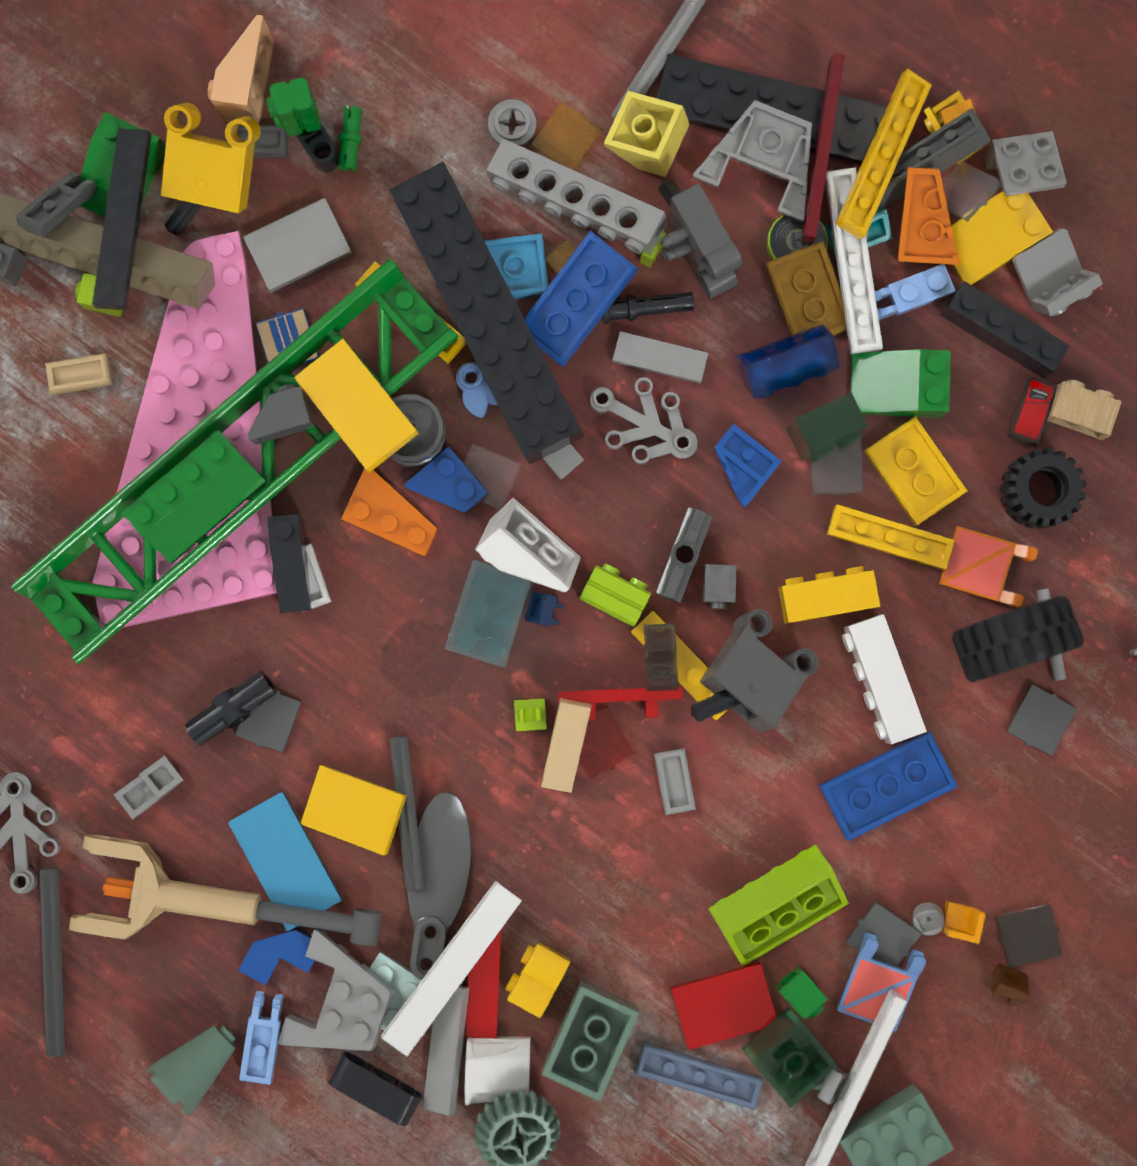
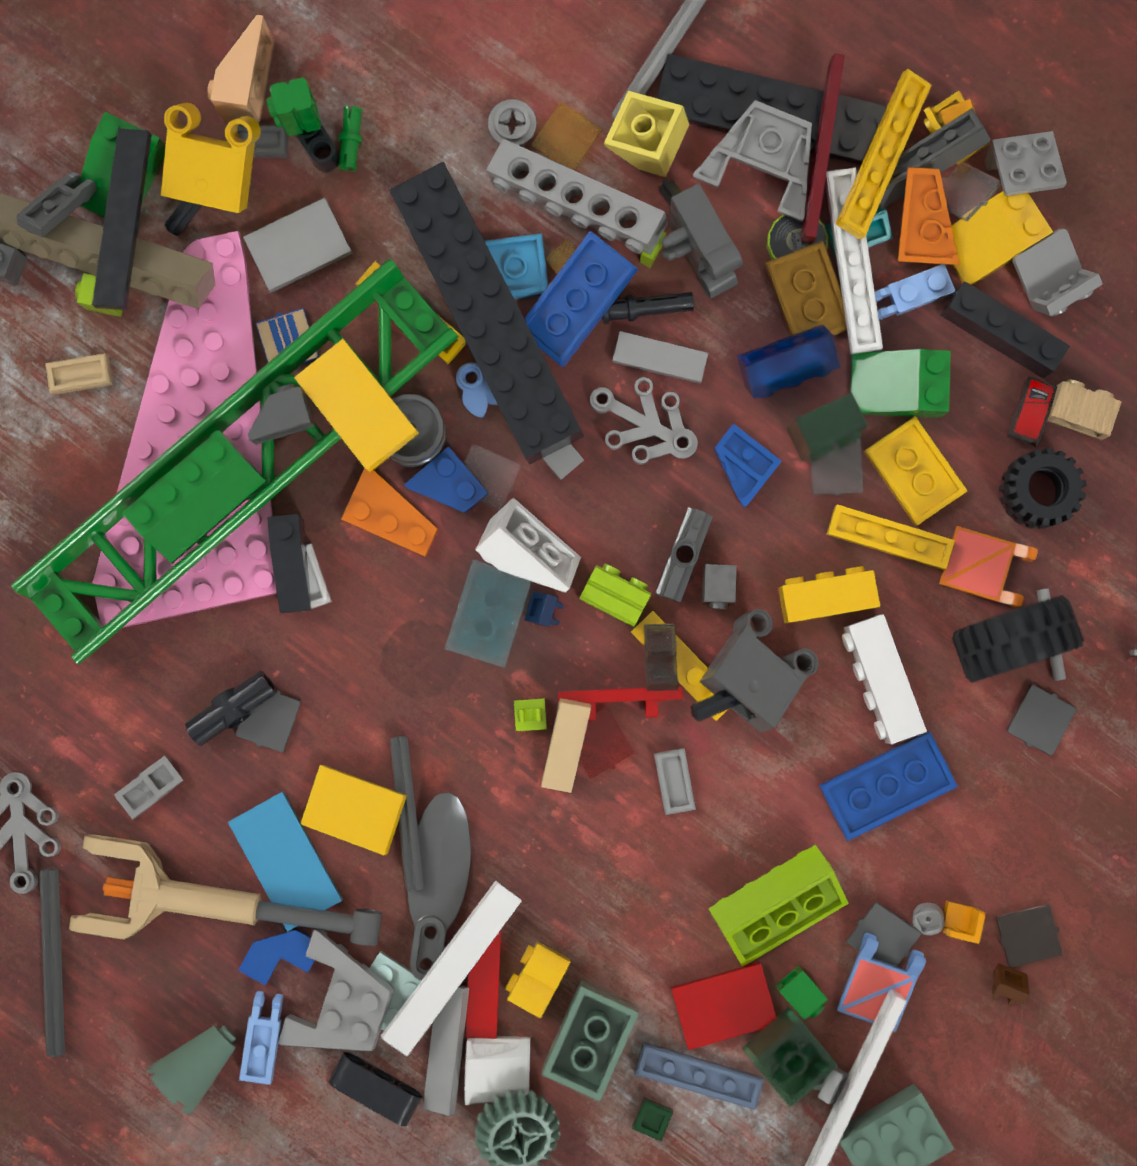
none -> dark green tile [632,1097,673,1141]

